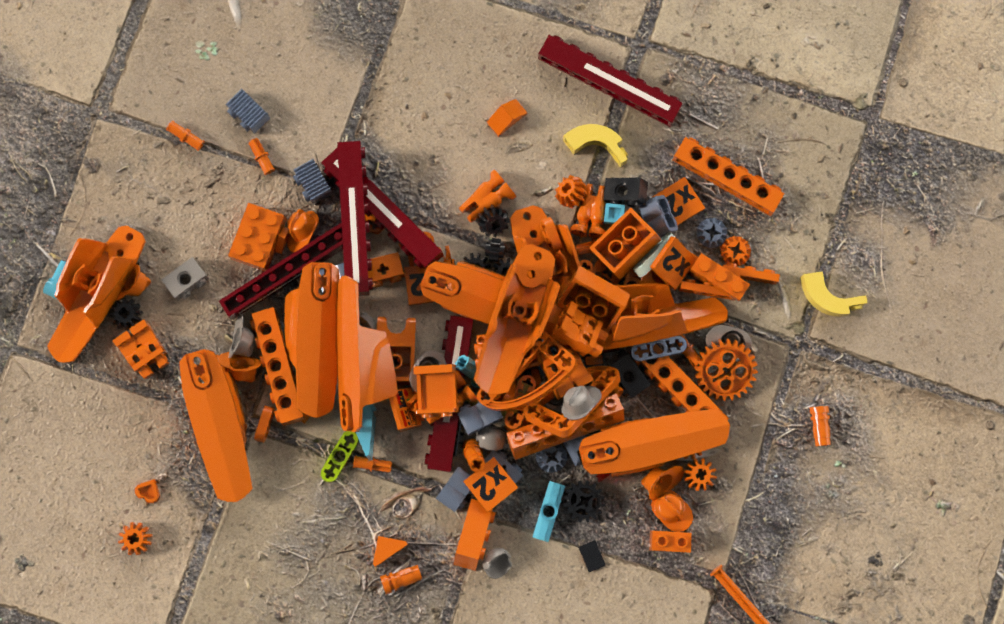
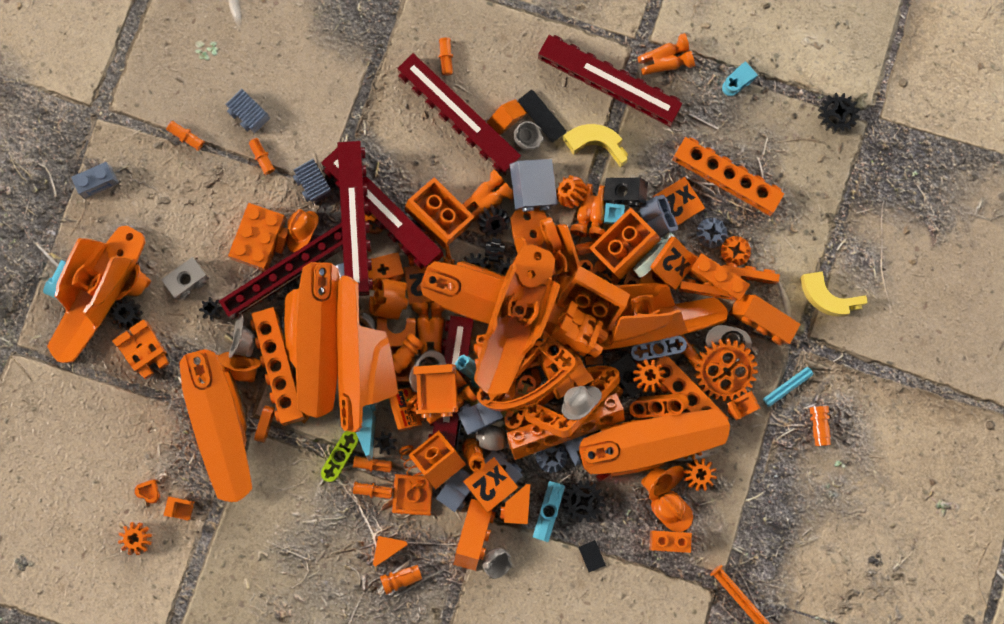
none -> sand blue brick [71,162,119,199]
none -> orange panel [164,496,195,521]
none -> black gear [199,297,224,322]
none -> orange axle [353,482,393,499]
none -> orange brick [369,278,408,320]
none -> black gear [374,432,398,455]
none -> orange axle [392,333,425,374]
none -> orange tile [392,474,433,516]
none -> dark red brick [397,53,521,175]
none -> orange piece [399,445,426,490]
none -> orange brick [404,177,474,249]
none -> orange slope [409,431,466,489]
none -> orange piece [411,302,446,355]
none -> orange axle [439,37,453,76]
none -> orange slope [500,484,530,525]
none -> sand blue brick [510,159,557,212]
none -> light grey hair [514,121,544,150]
none -> black piece [518,90,566,143]
none -> orange beam [630,393,689,418]
none -> orange gear [633,360,666,392]
none -> orange piece [637,33,695,75]
none -> medium azure piece [722,61,758,96]
none -> orange bracket [727,391,760,421]
none -> orange wedge [728,294,801,345]
none -> medium azure axle [763,367,813,407]
none -> black gear [818,93,860,134]

